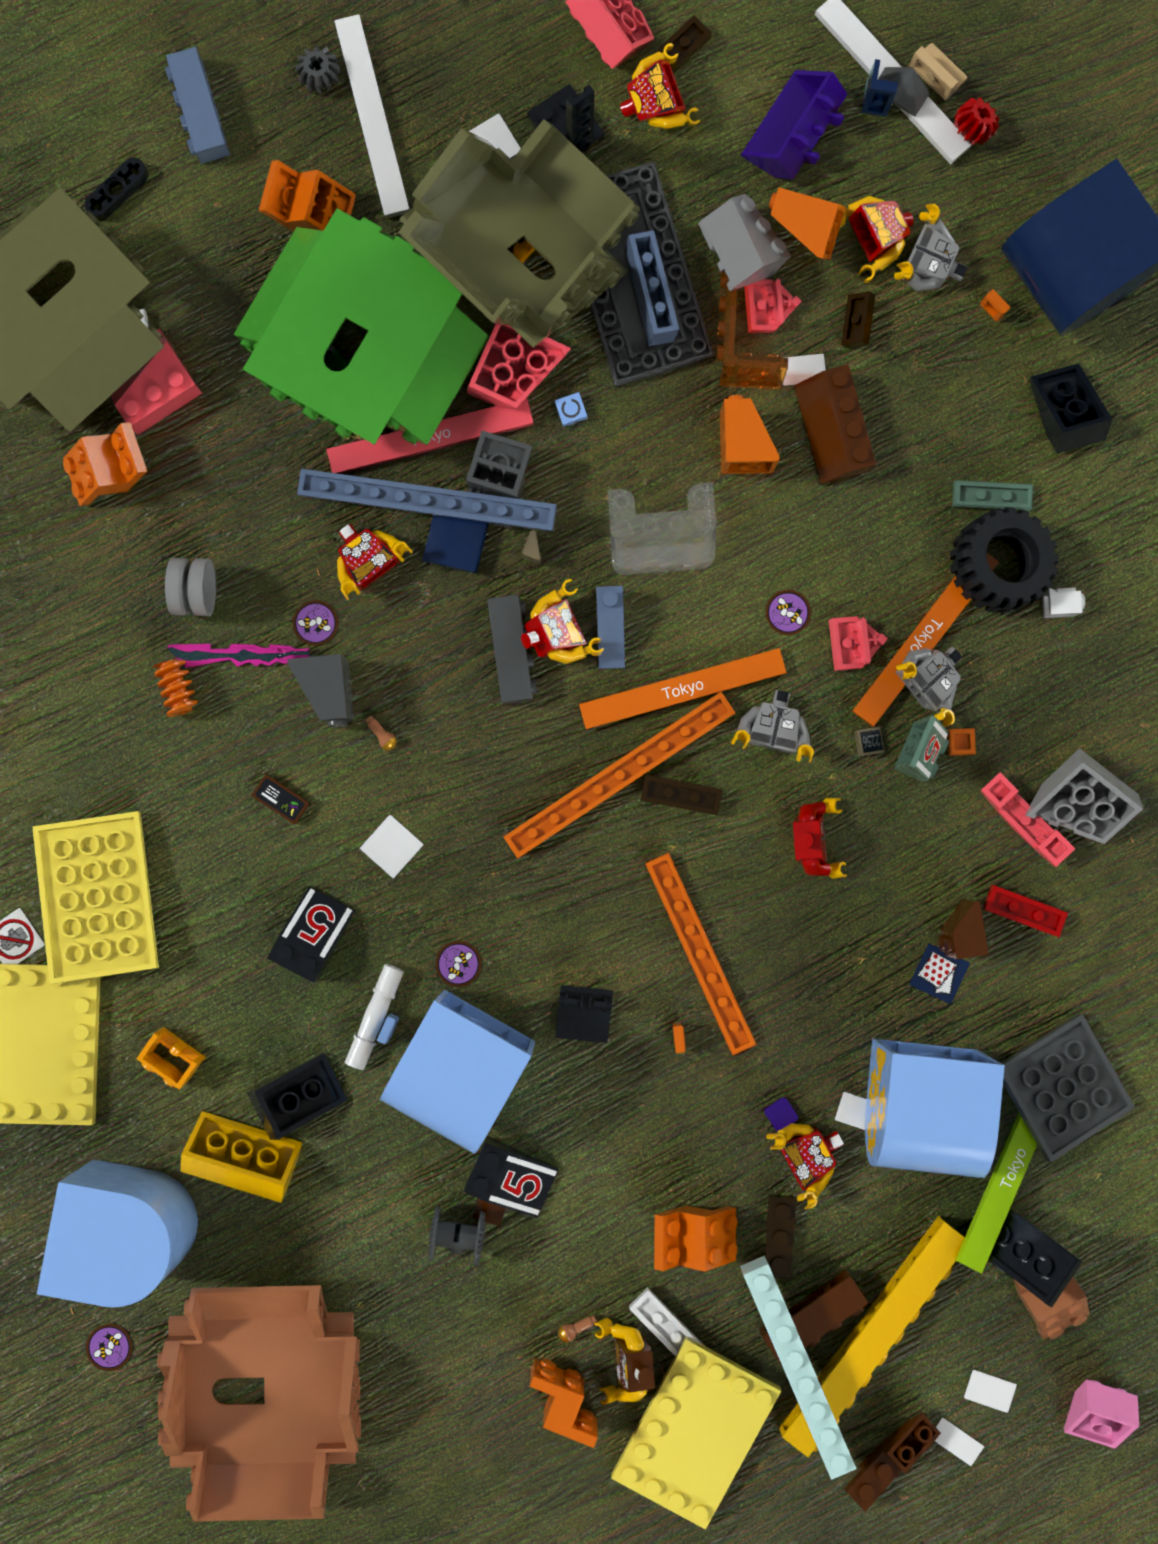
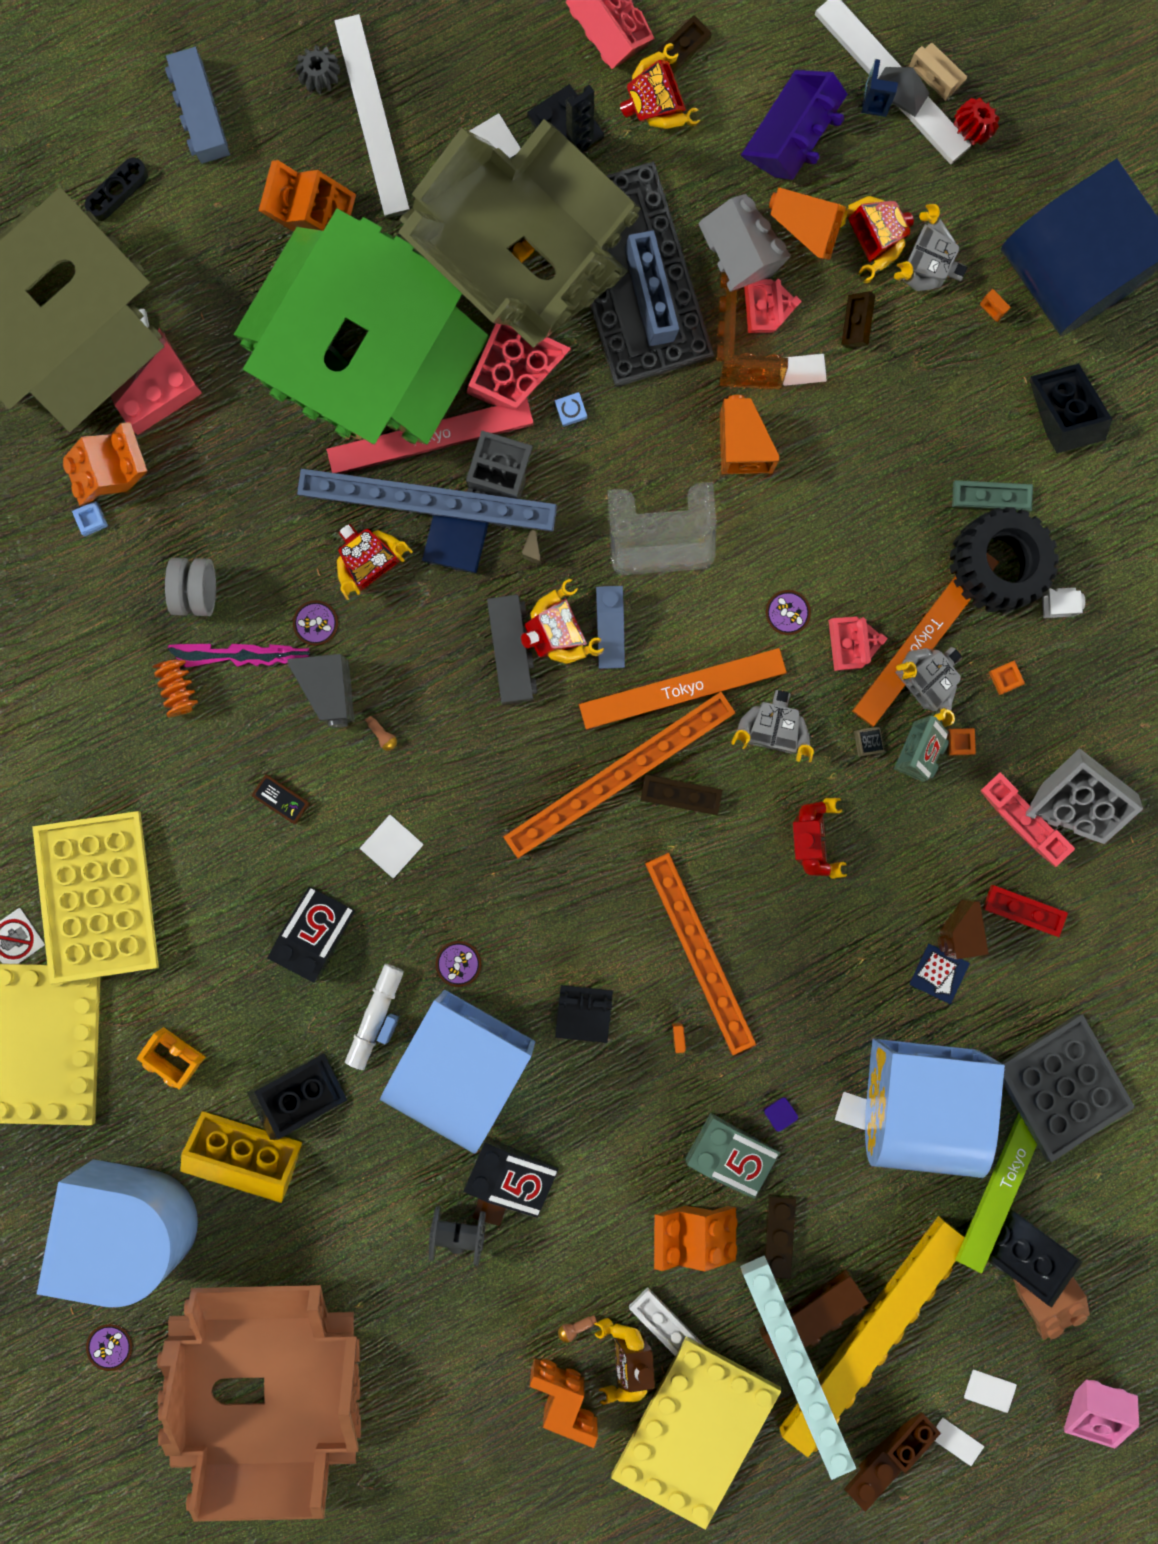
torso [766,1123,844,1210] -> none
reddish brown slope [794,364,876,485] -> none
none -> light blue tile [72,501,108,536]
none -> sand green slope [685,1113,780,1199]
none -> orange tile [989,660,1025,695]

